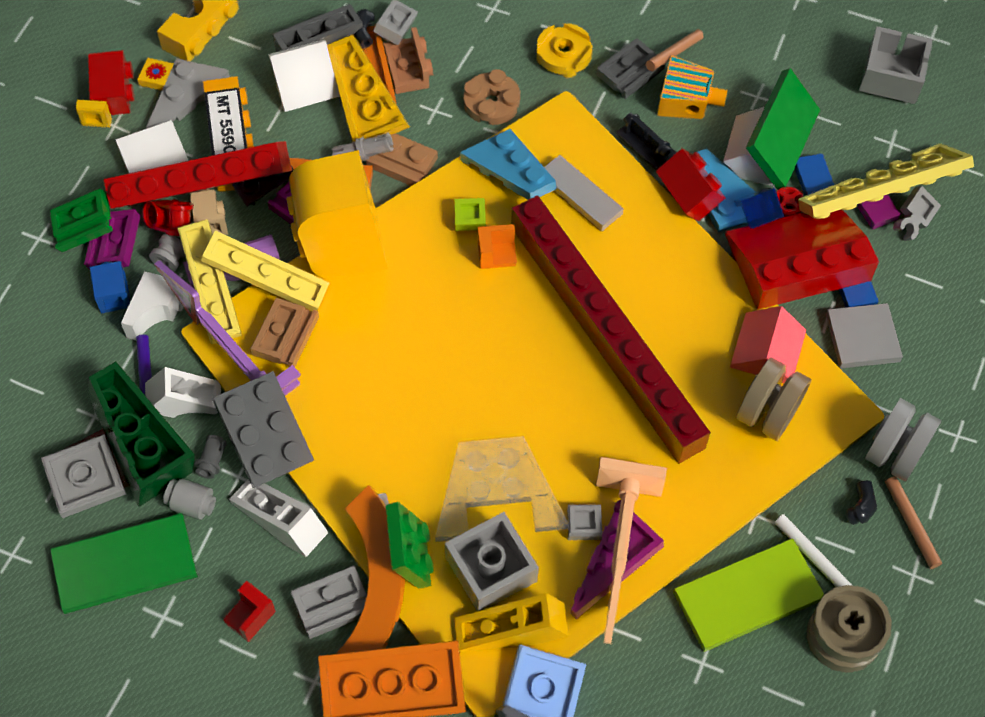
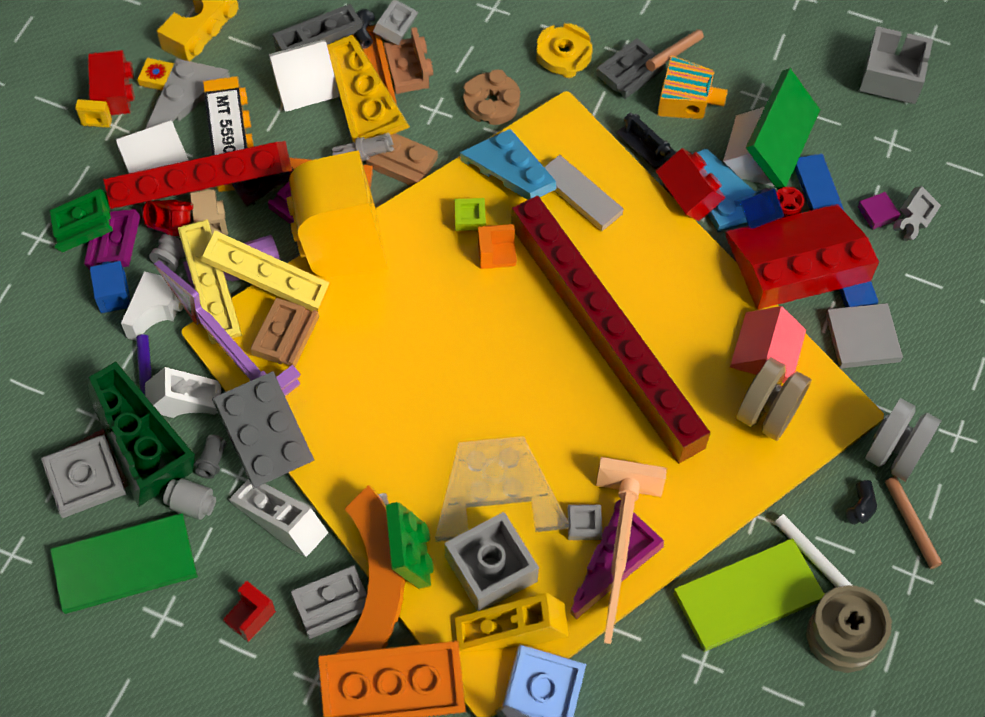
light yellow wing [798,143,974,219] -> none

